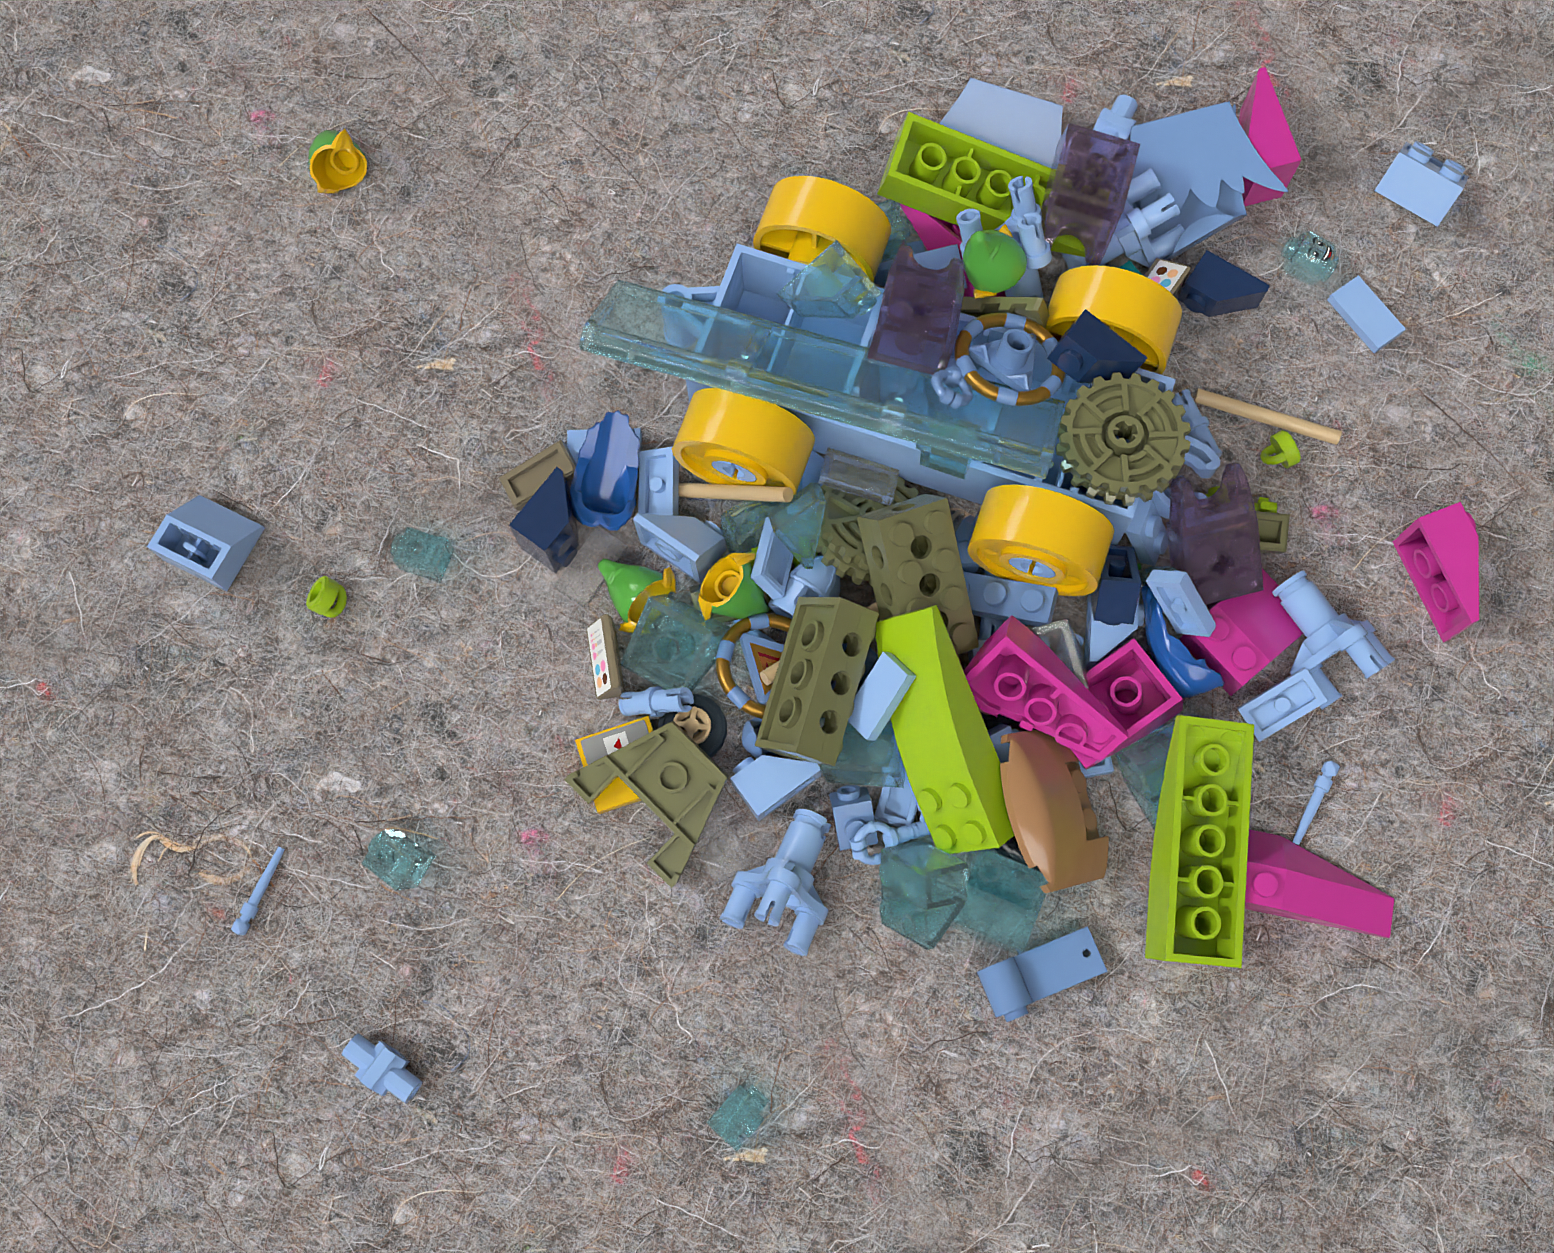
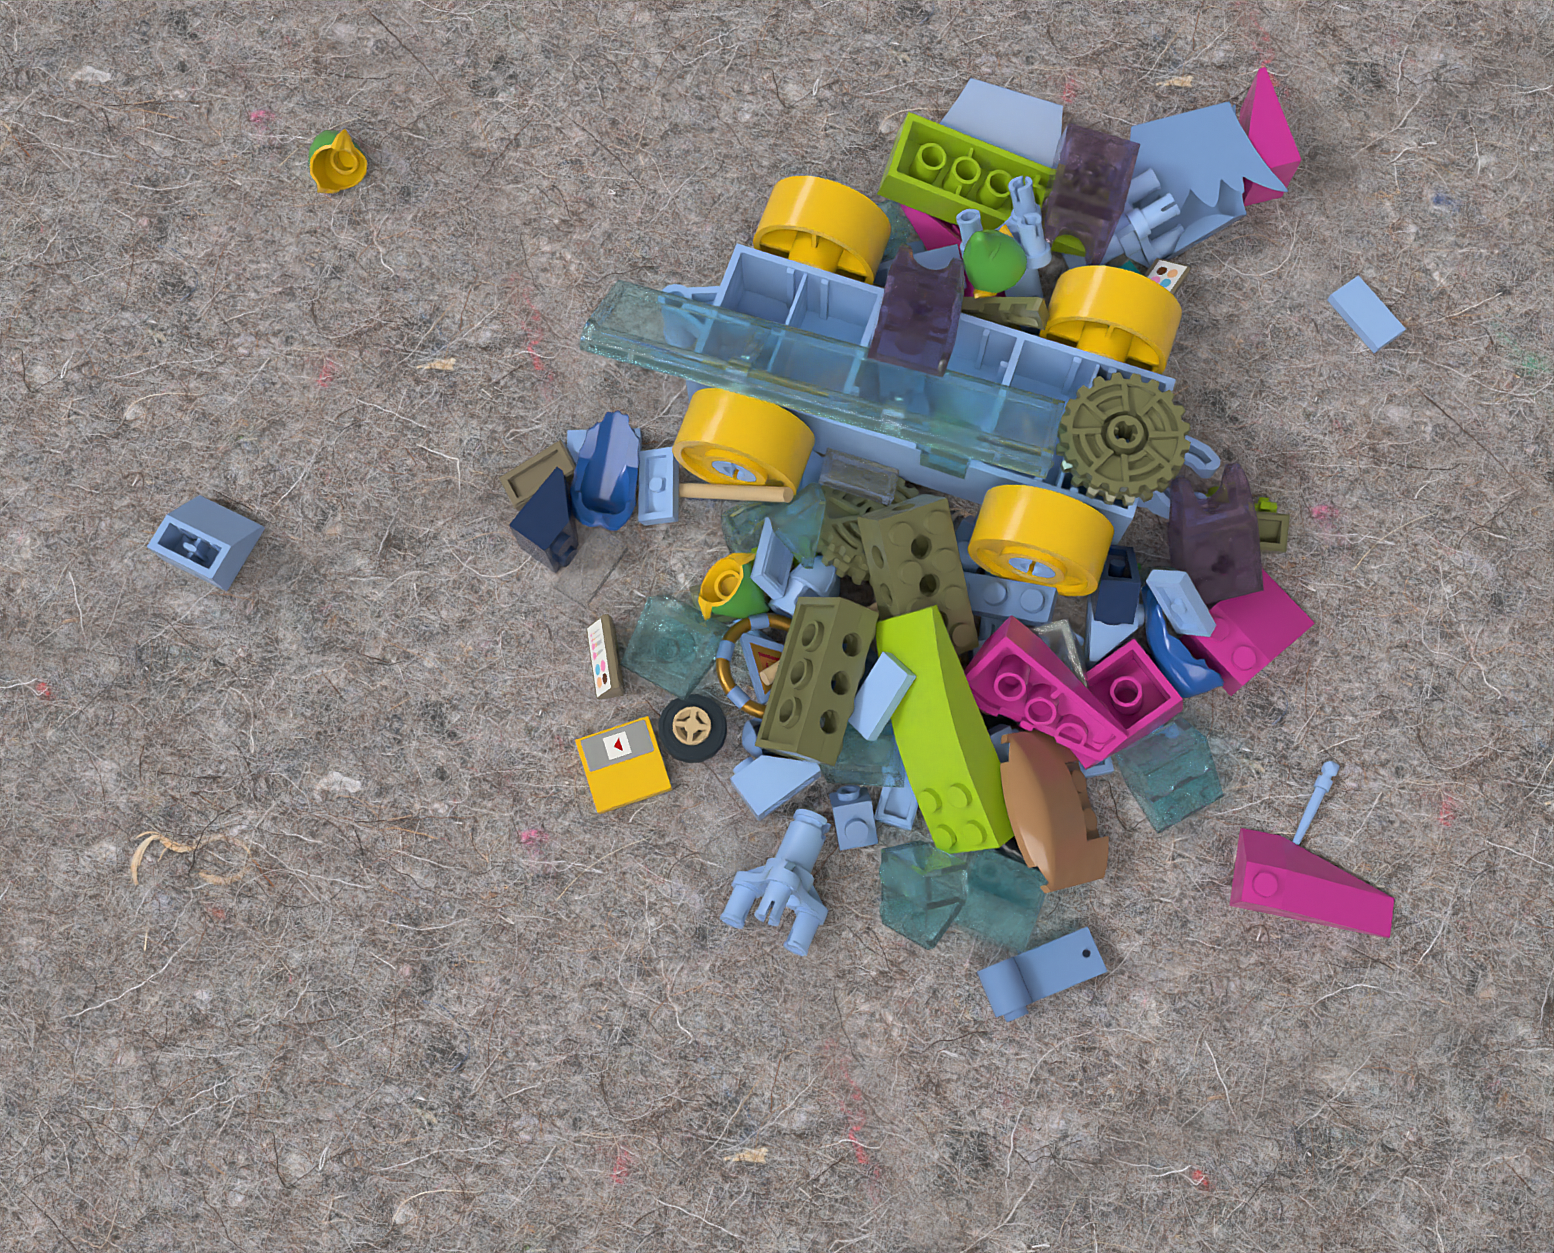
light blue piece [231,846,285,935] -> none
lime tile [306,576,347,618] -> none
light blue axle [342,1033,422,1104] -> none
clear light blue brick [362,829,436,891] -> none
clear light blue brick [390,527,454,583] -> none
olive wing [564,721,729,888] -> none
bright green hat [598,558,677,633] -> none
light blue pin [619,686,694,717] -> none
light blue slope [633,513,726,583] -> none
clear light blue brick [706,1084,770,1152] -> none
clear light blue slope [776,240,881,319] -> none
light blue piece [850,802,930,865] -> none
medium blue piece [931,336,981,410] -> none
medium blue piece [954,312,1066,406] -> none
dark blue slope [1047,309,1147,383] -> none
light blue axle [1089,95,1138,163] -> none
light blue plate [1125,498,1169,566] -> none
lime slope [1145,715,1254,968] -> none
light blue pin [1172,389,1222,457] -> none
dark blue slope [1177,250,1270,317] -> none
tan bar [1194,388,1342,445] -> none
light blue plate [1237,667,1327,742] -> none
lime tile [1260,430,1301,469] -> none
light blue wheel [1272,570,1395,710] -> none
clear light blue head [1281,231,1339,285] -> none
light blue slope [1374,141,1469,227] -> none
dark pink slope [1392,502,1479,643] -> none

